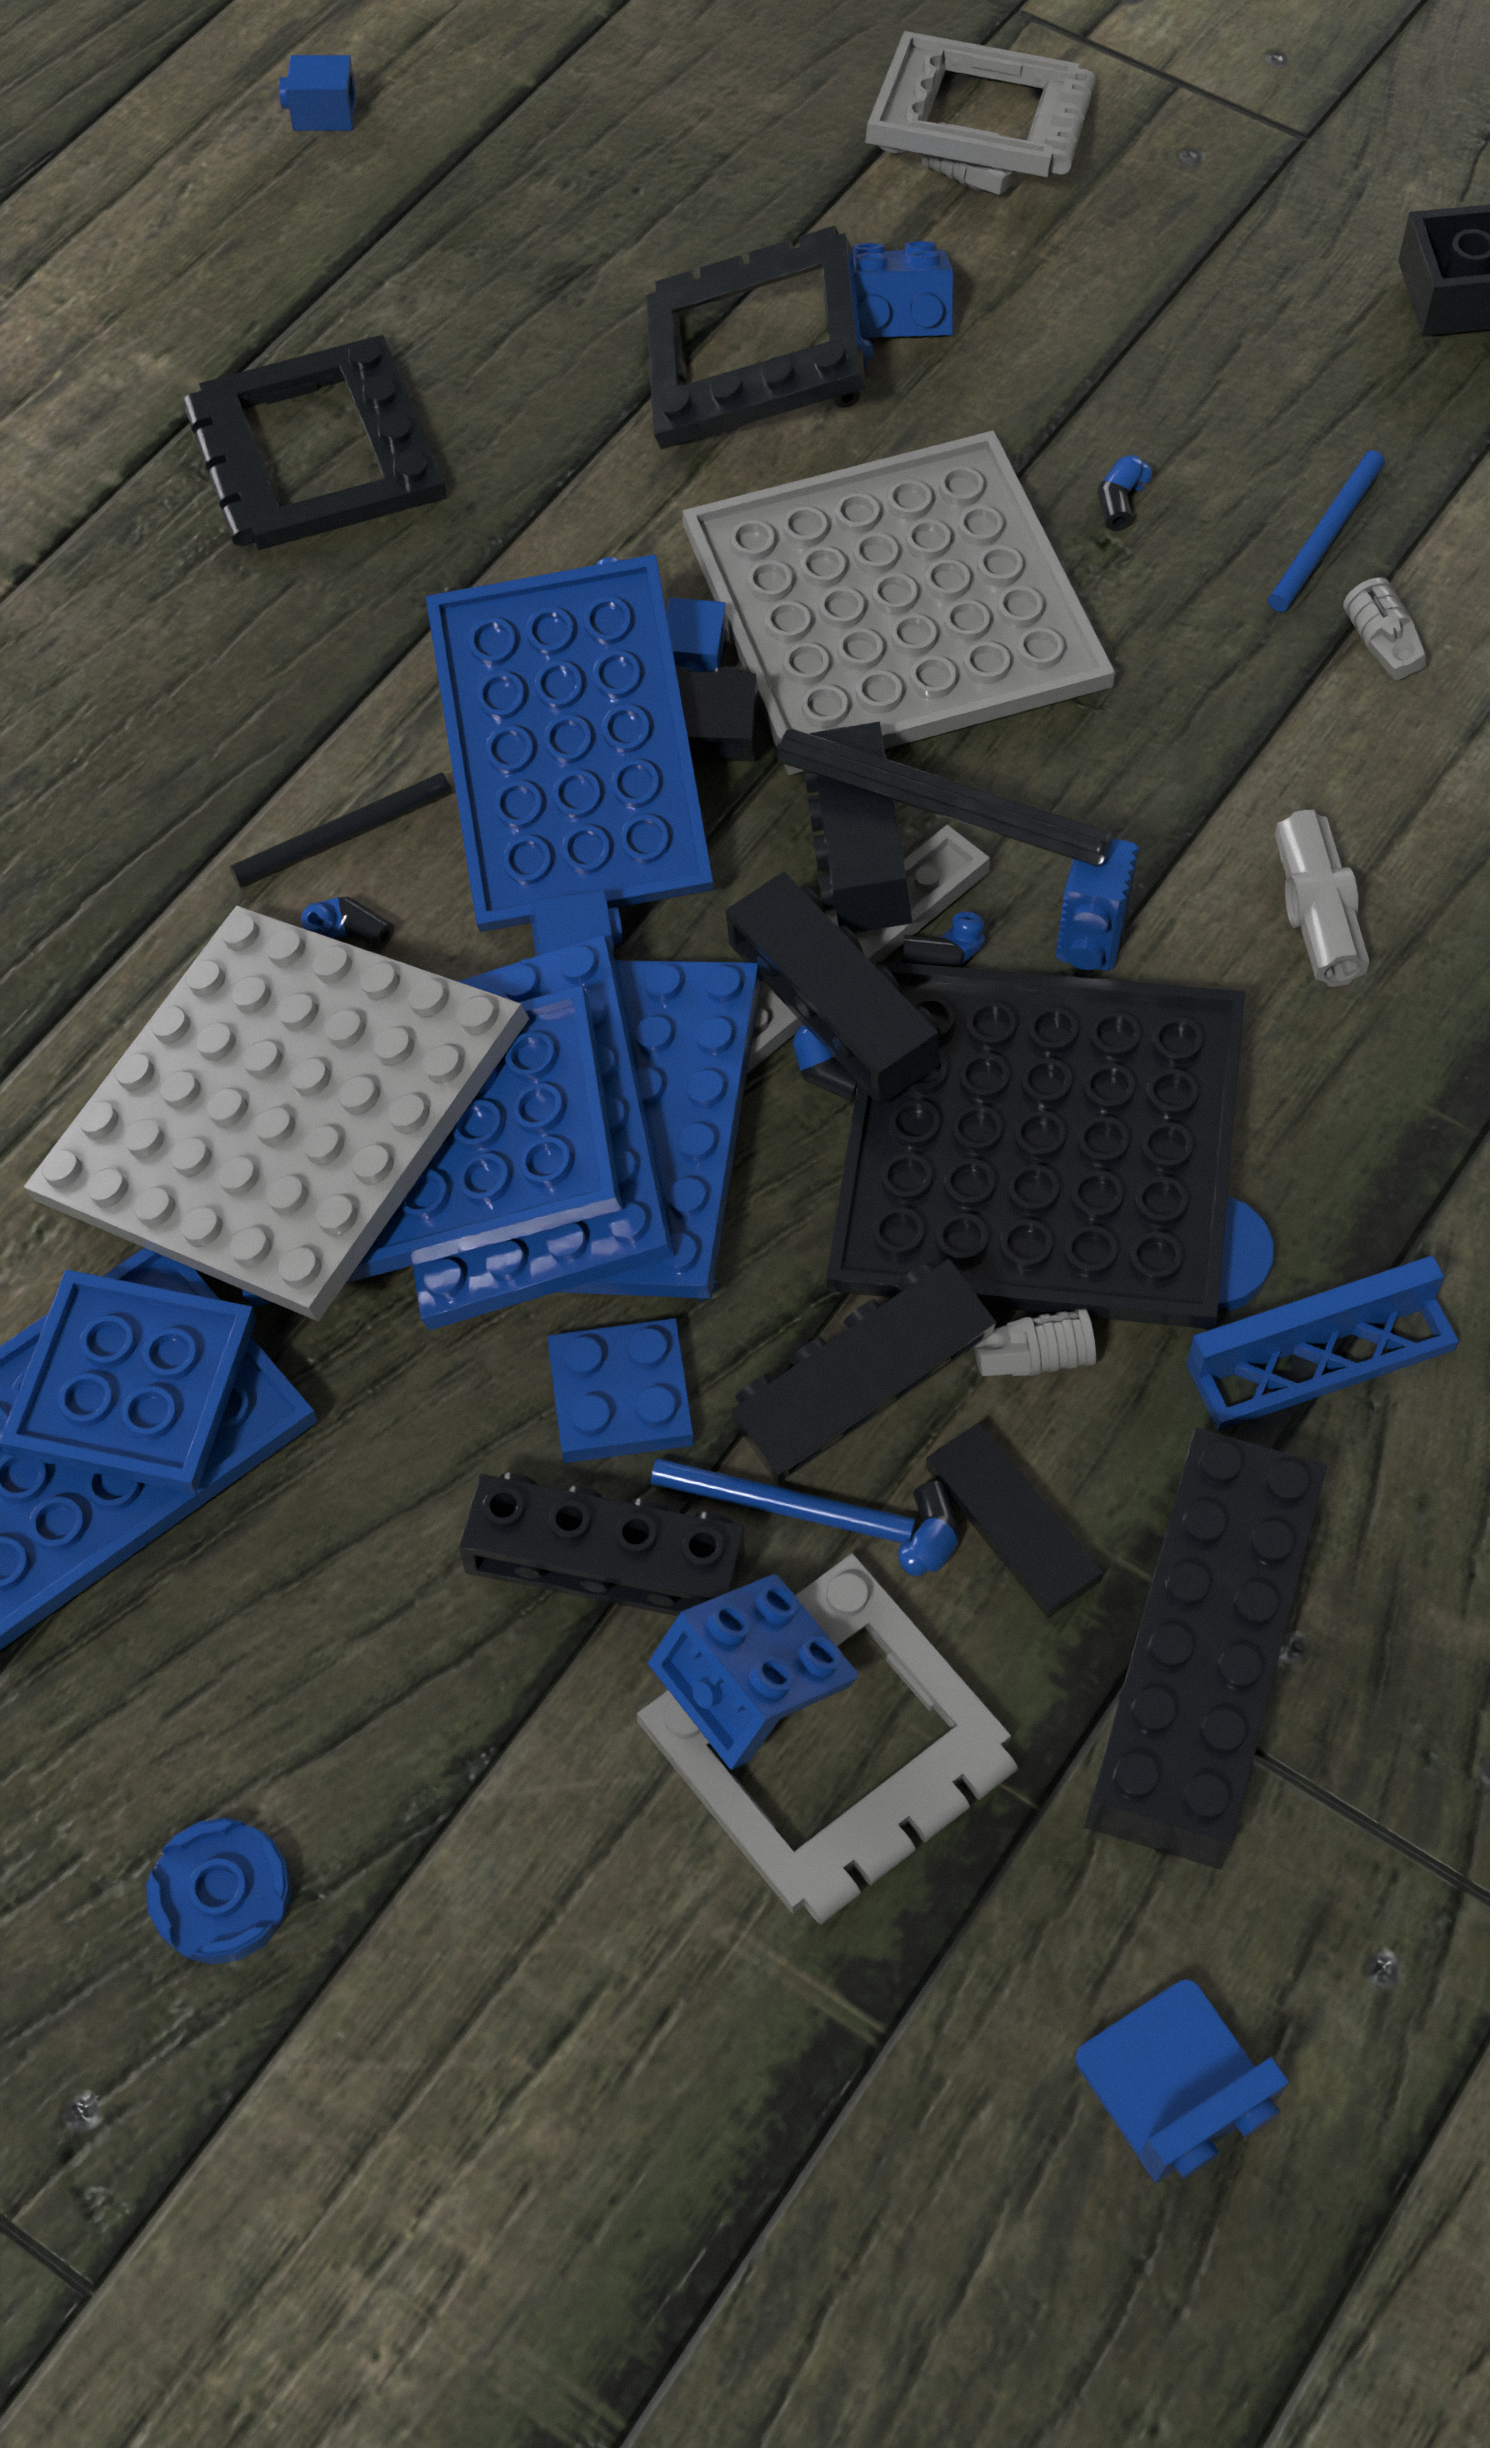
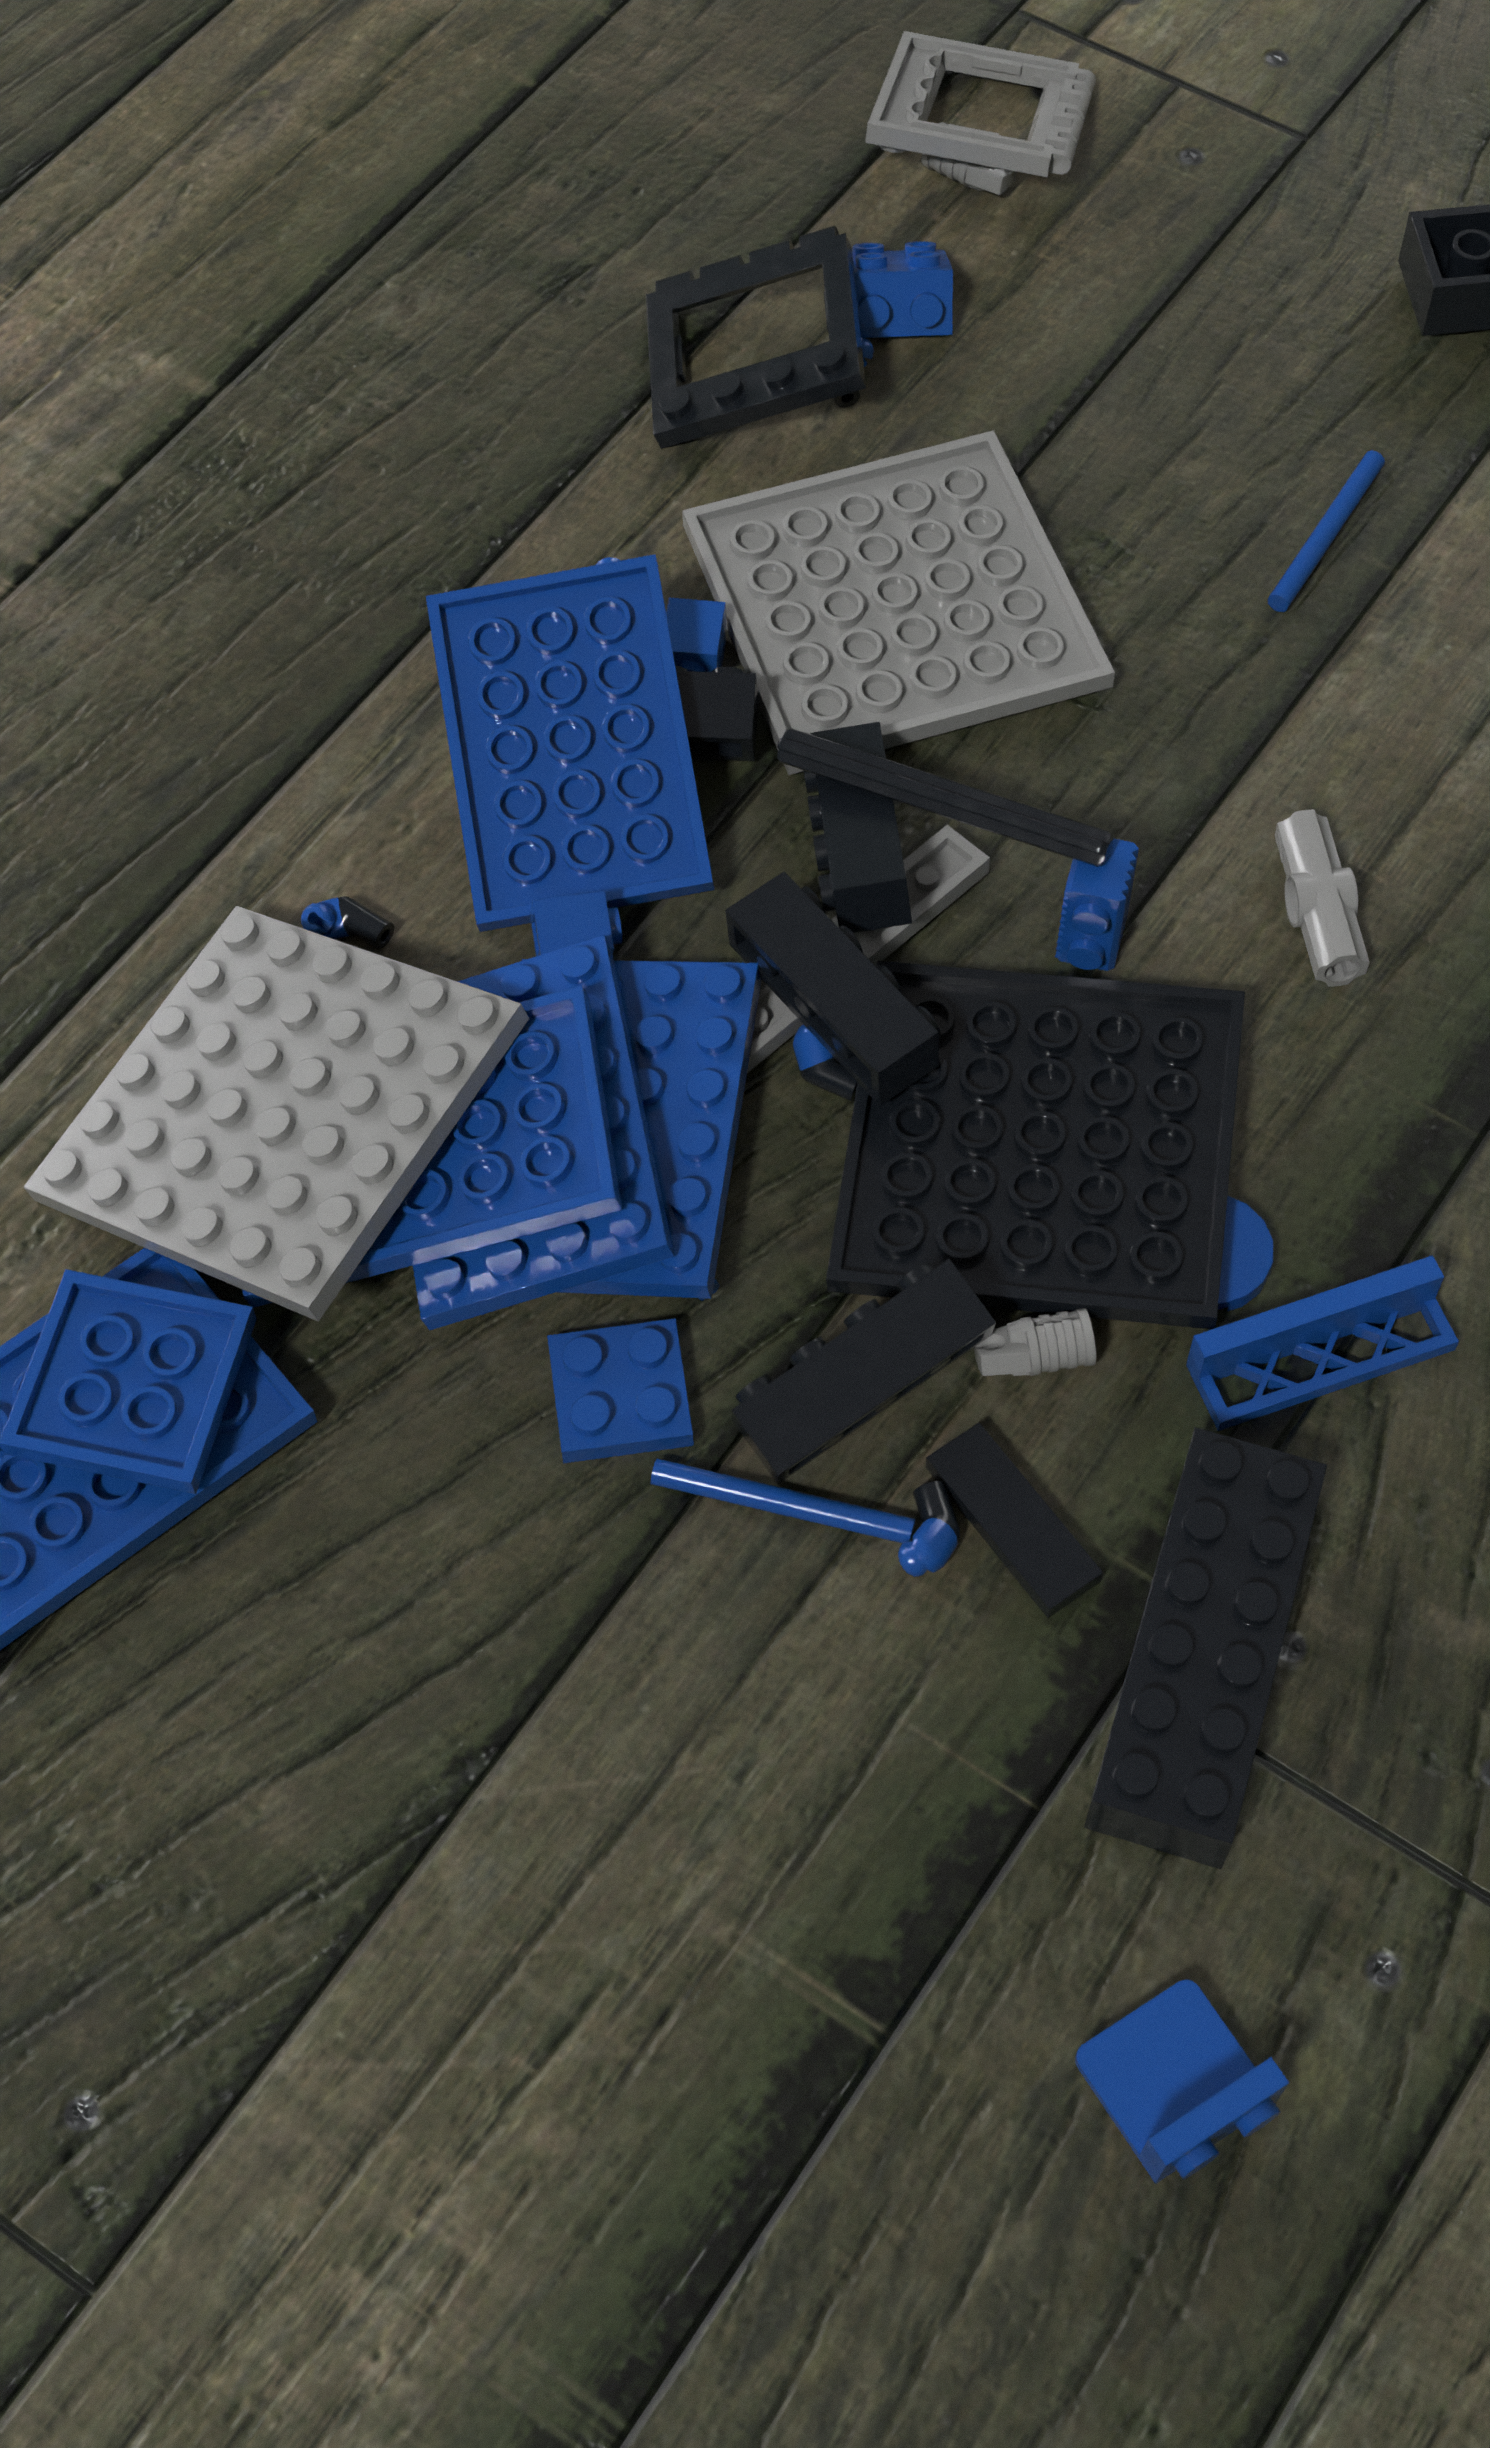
blue tile [146,1818,292,1965] -> none
black hinge [183,335,447,550] -> none
black bar [229,772,451,888] -> none
blue brick [279,55,357,131] -> none
black brick [459,1473,745,1616] -> none
light grey hinge [637,1553,1018,1925] -> none
blue bracket [647,1574,858,1770] -> none
arm [901,911,985,967] -> none
arm [1098,455,1152,531] -> none
light grey hinge [1343,577,1426,681] -> none

